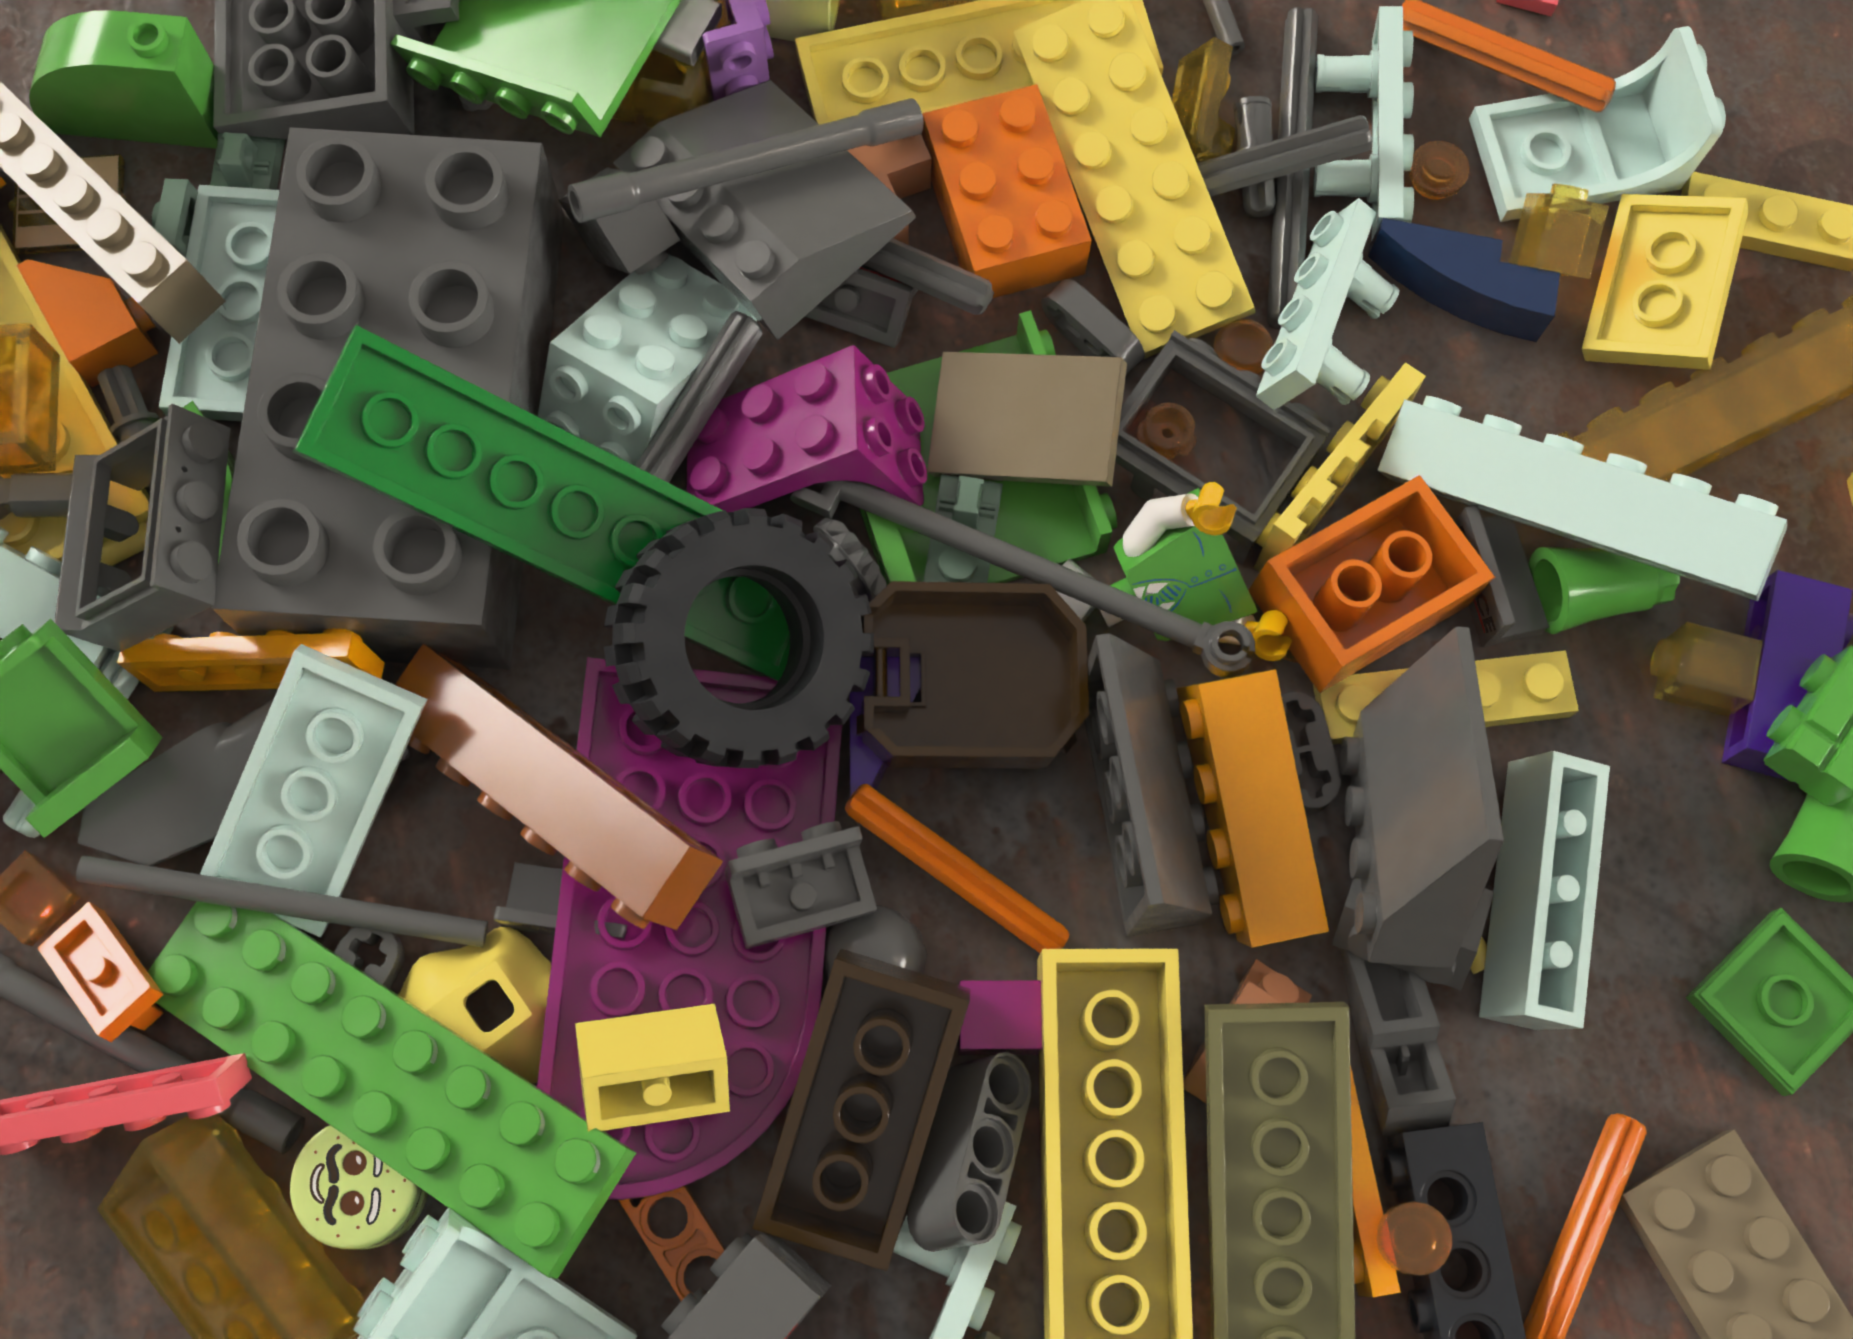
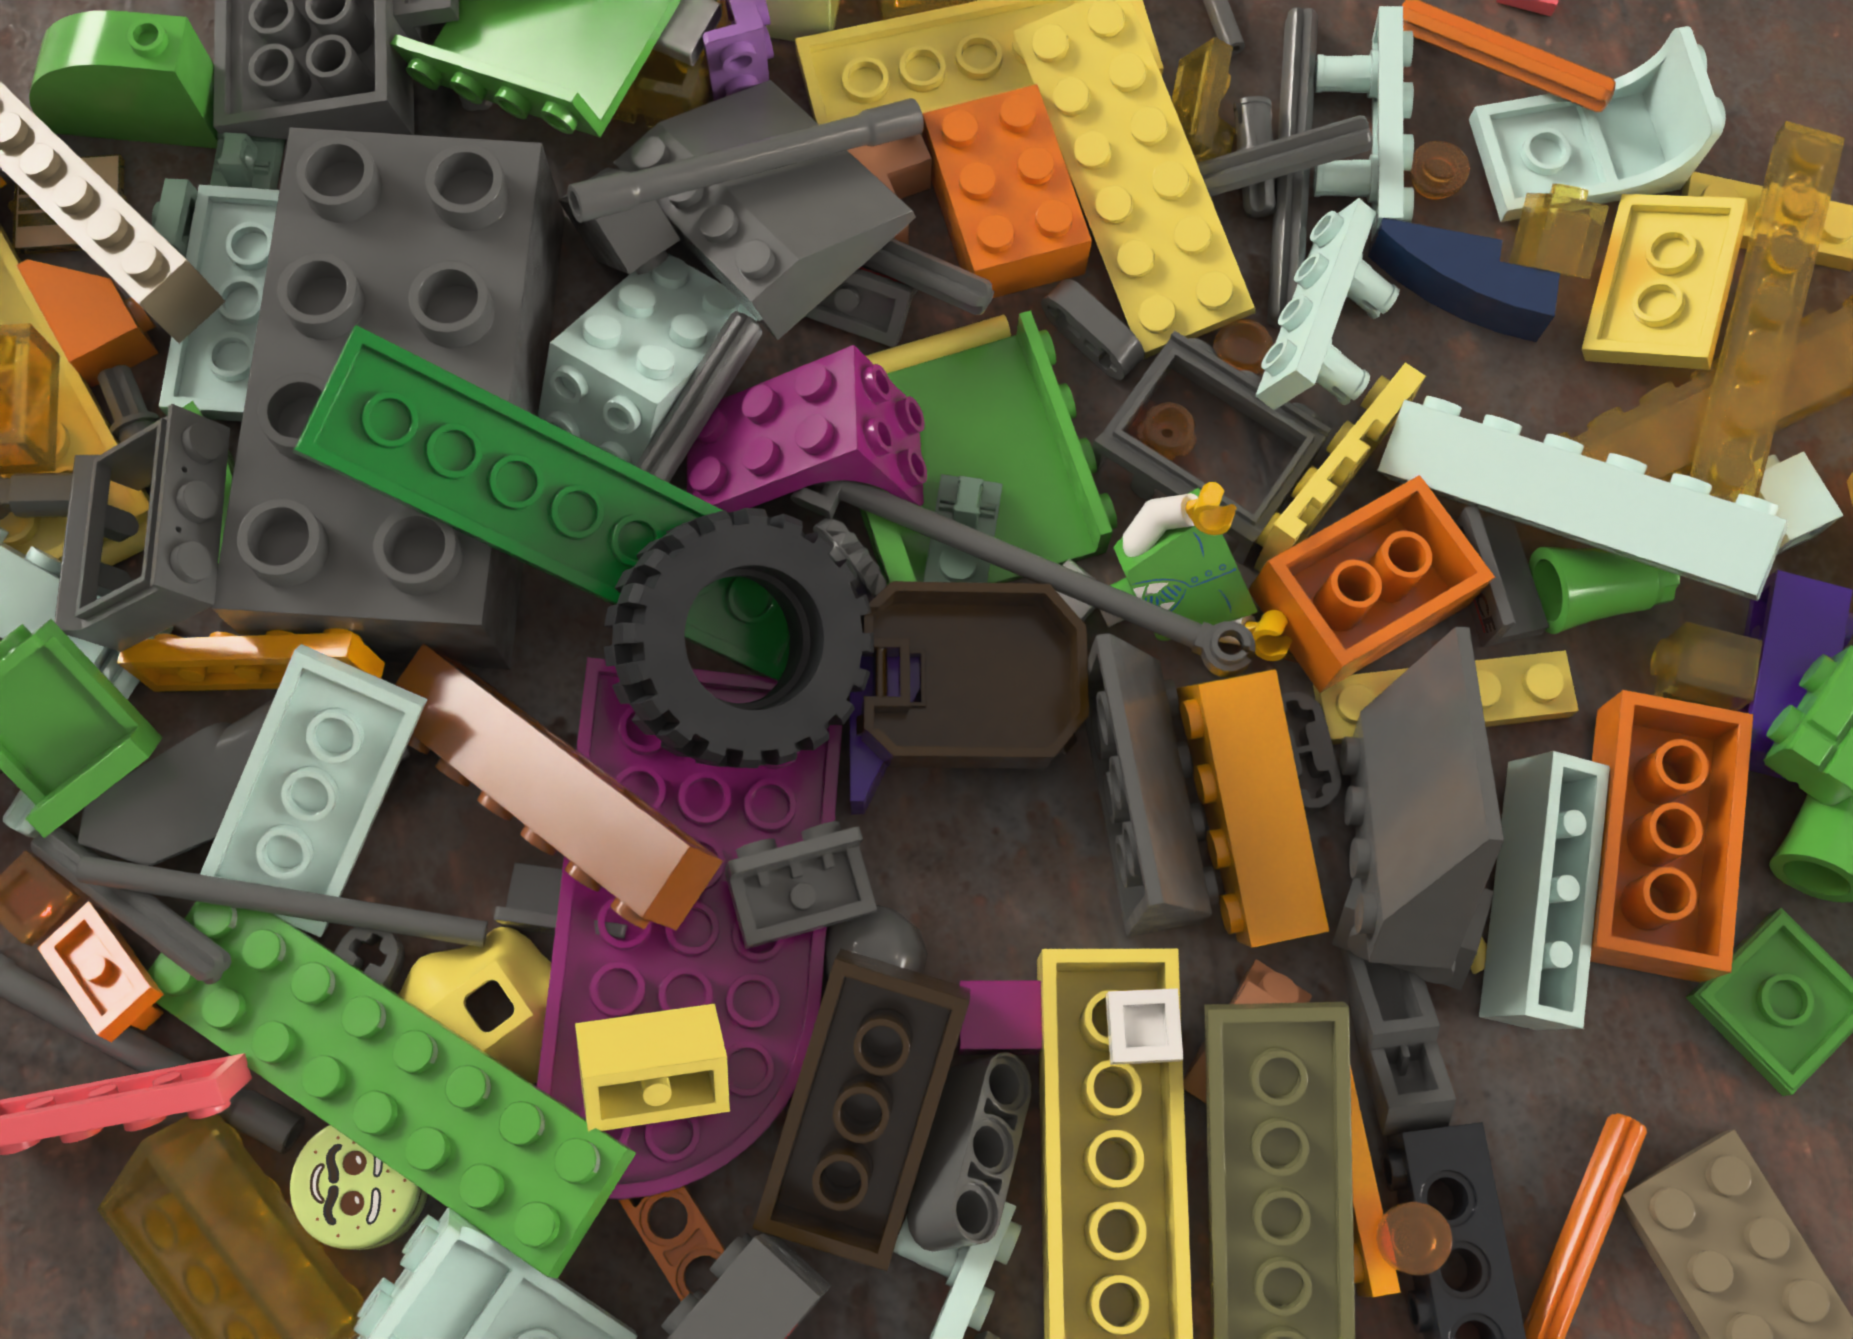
orange axle [845,784,1070,953] -> none
dark tan tile [927,352,1127,487] -> none
none -> dark grey axle [31,827,231,984]
none -> light yellow bar [866,314,1011,374]
none -> white plate [1106,988,1183,1065]
none -> orange brick [1590,690,1753,983]
none -> clear yellow plate [1690,120,1845,503]
none -> light aqua brick [1727,451,1843,555]

